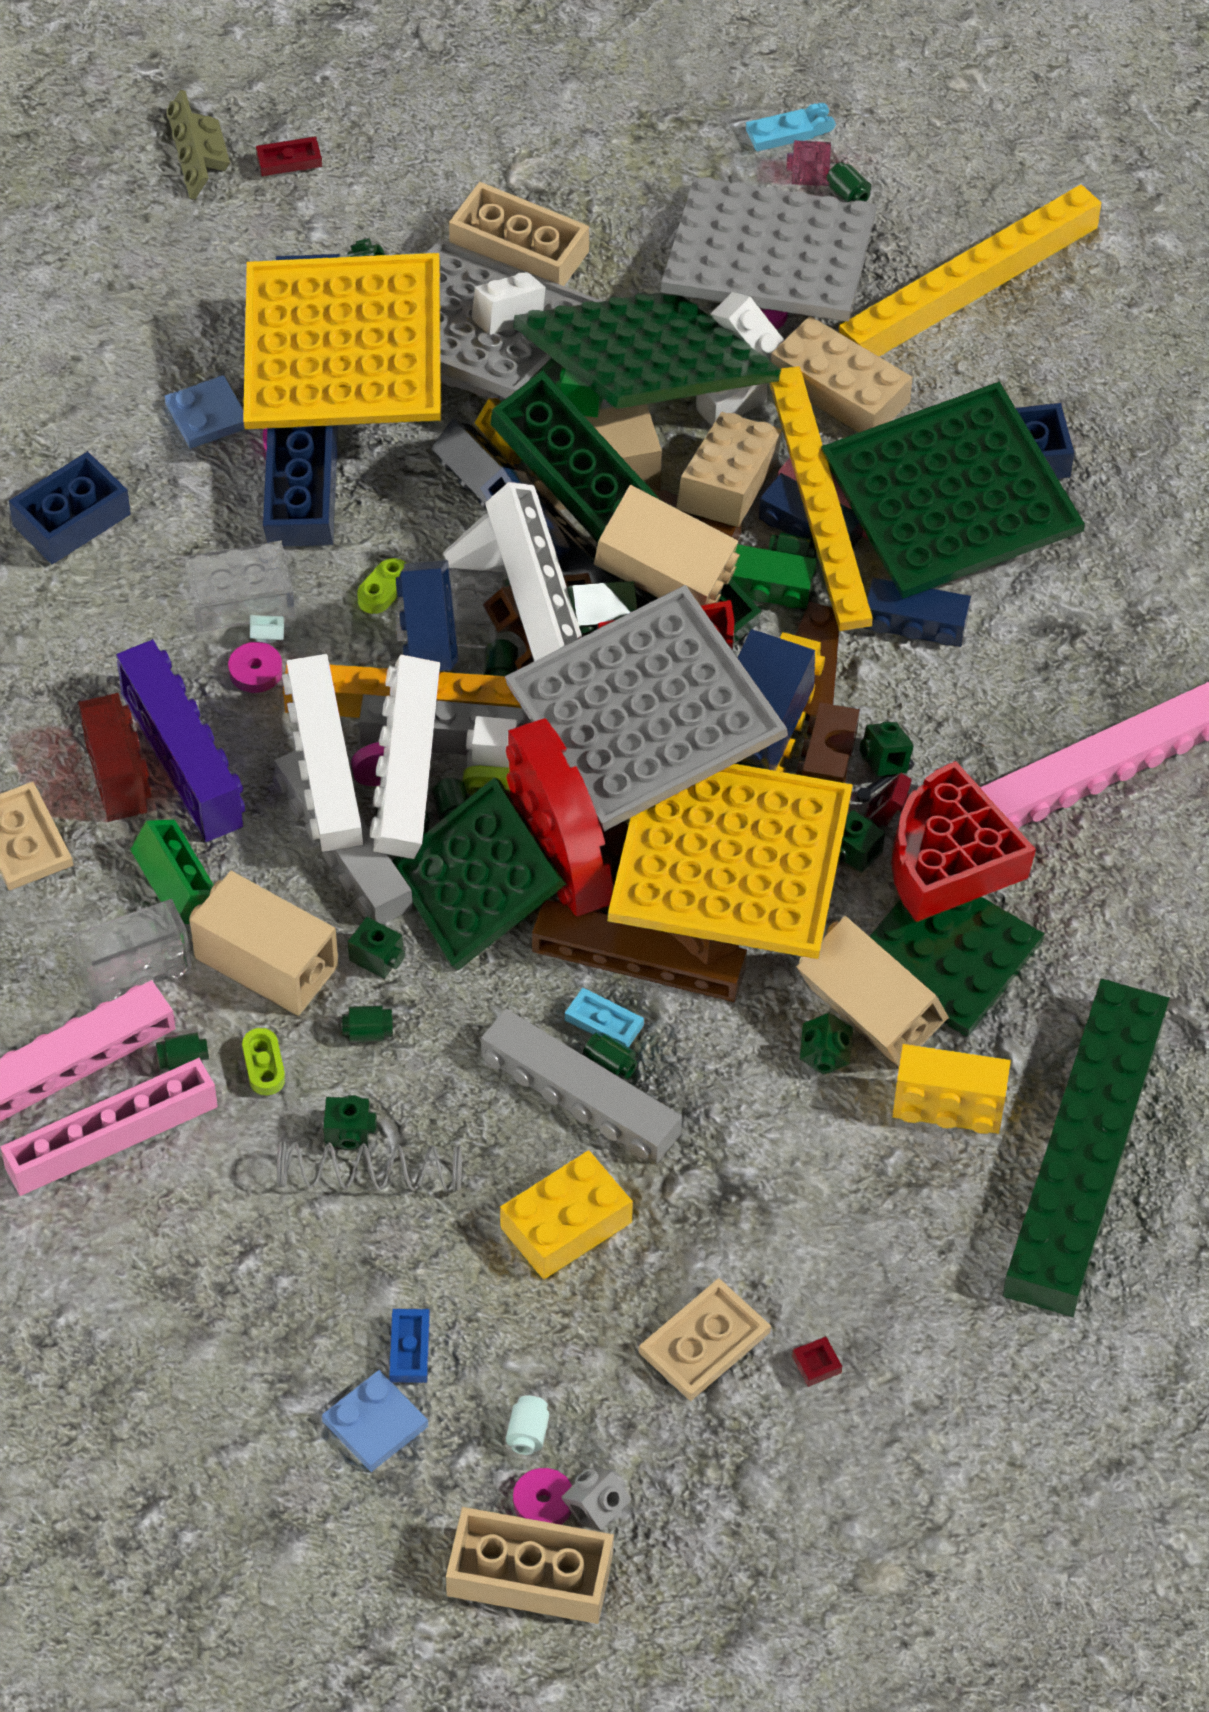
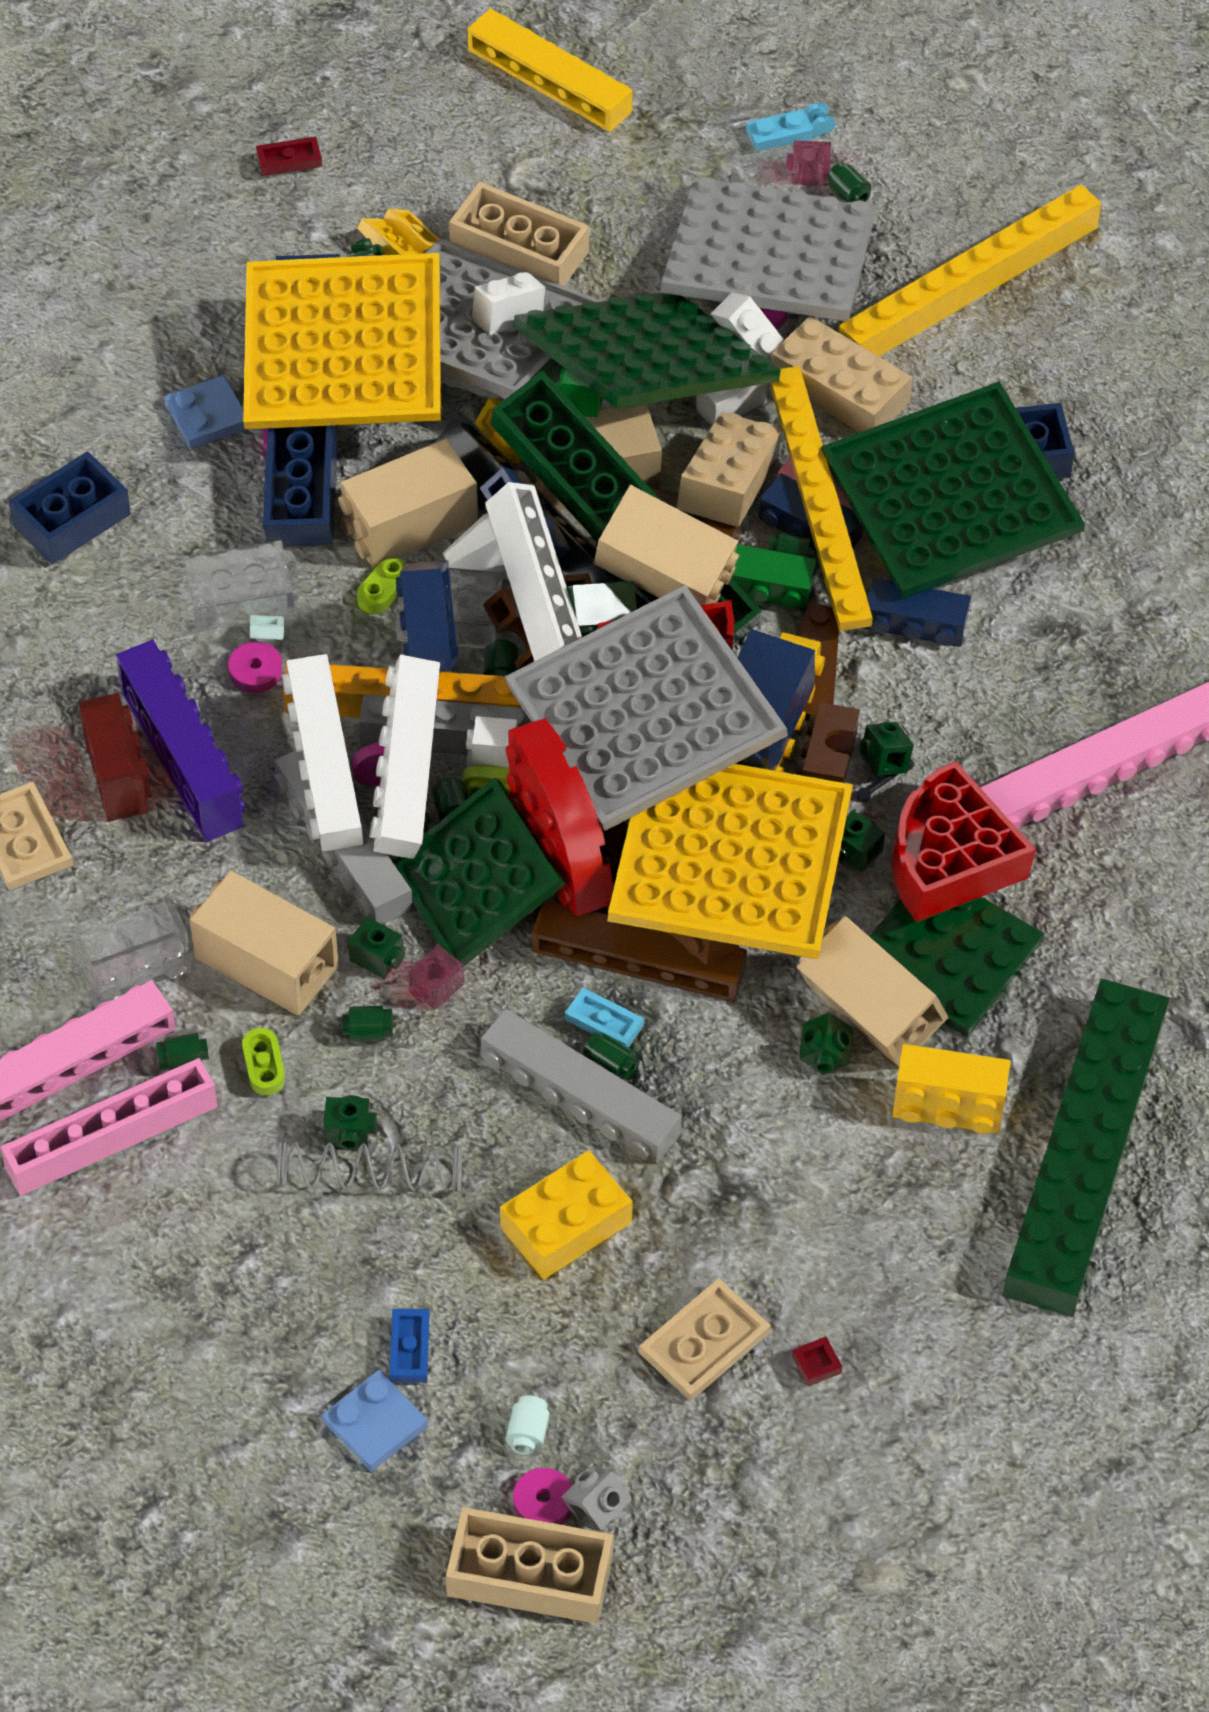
green brick [130,819,214,925] -> none
olive bracket [167,90,230,200] -> none
dark red plate [864,773,912,827] -> none
none -> tan brick [338,439,478,569]
none -> yellow slope [357,209,440,255]
none -> clear pink brick [409,945,464,1010]
none -> yellow brick [467,8,633,132]

